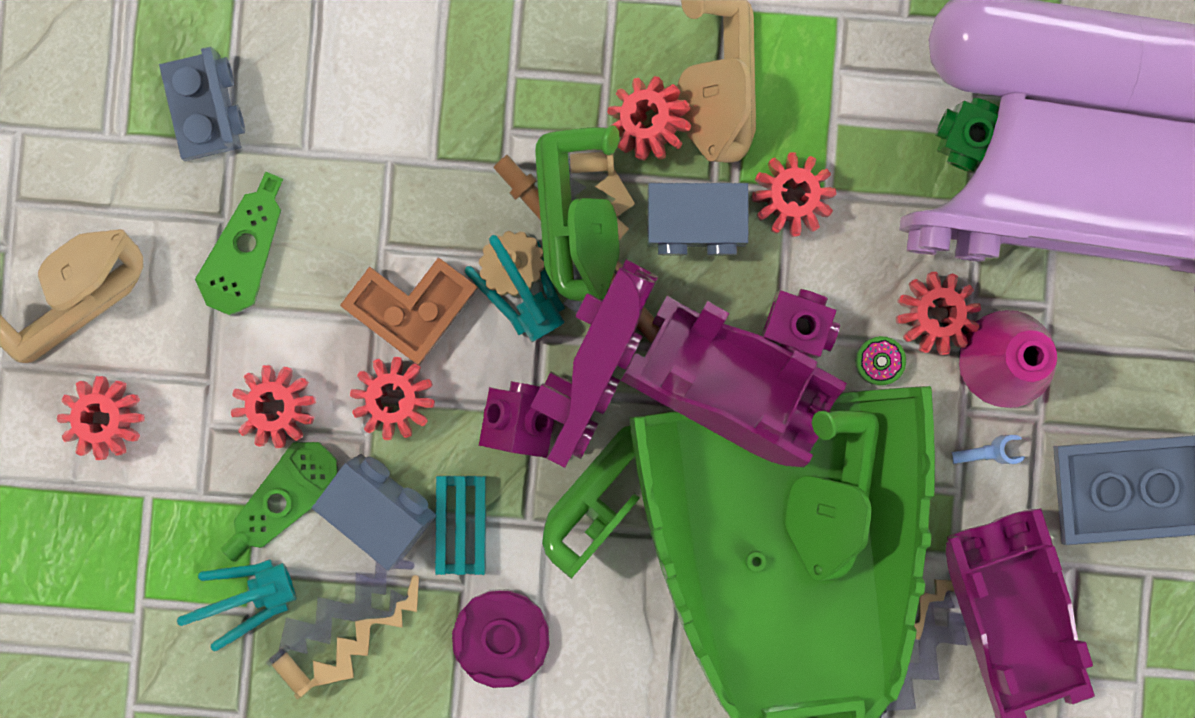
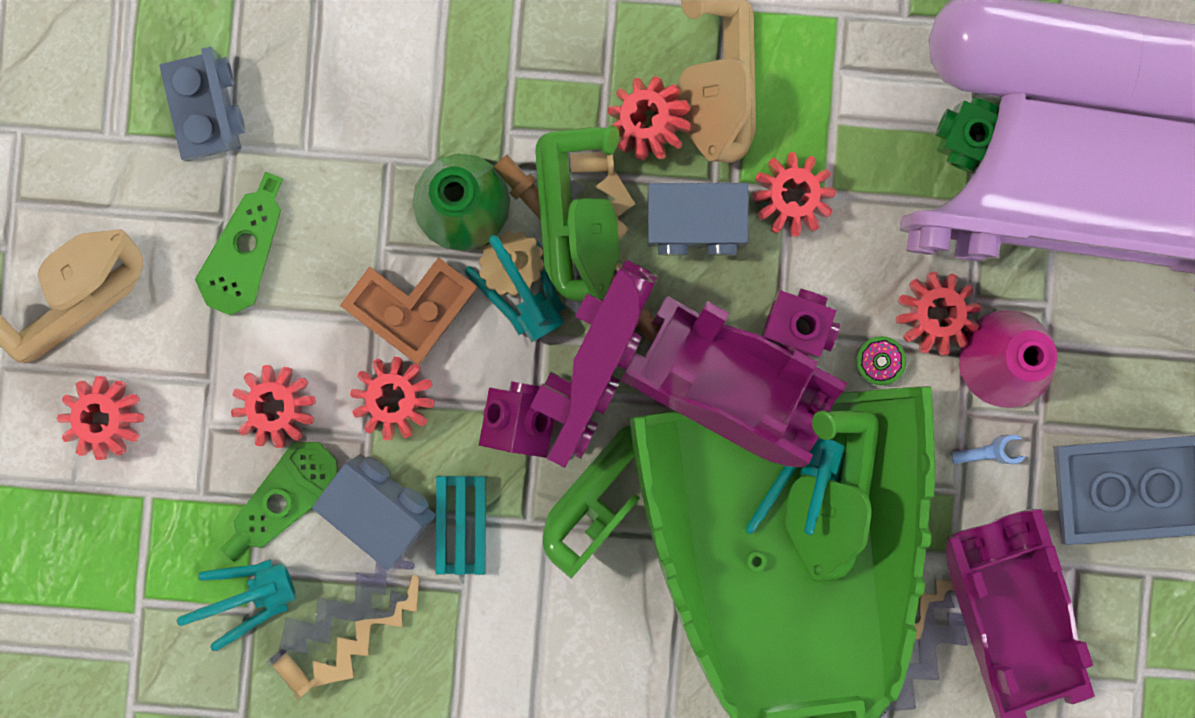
magenta tile [452,589,550,688] -> none
none -> green cone [412,153,510,252]
none -> teal plant [746,438,845,535]

